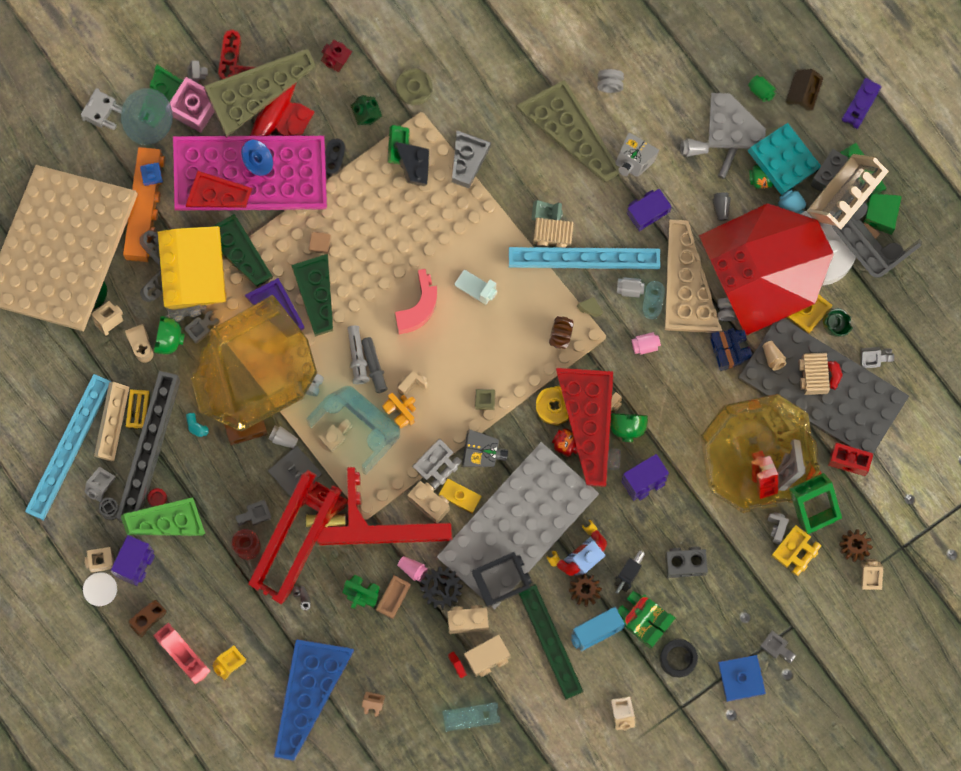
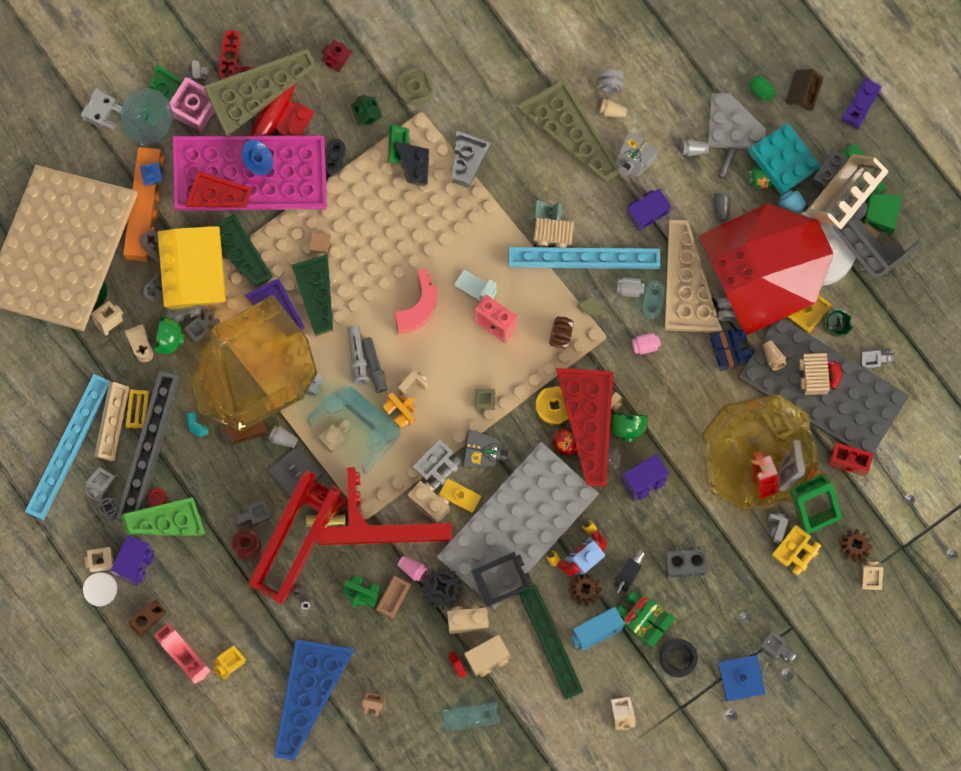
none -> coral window [474,294,517,343]
none -> tan cone [599,98,628,118]

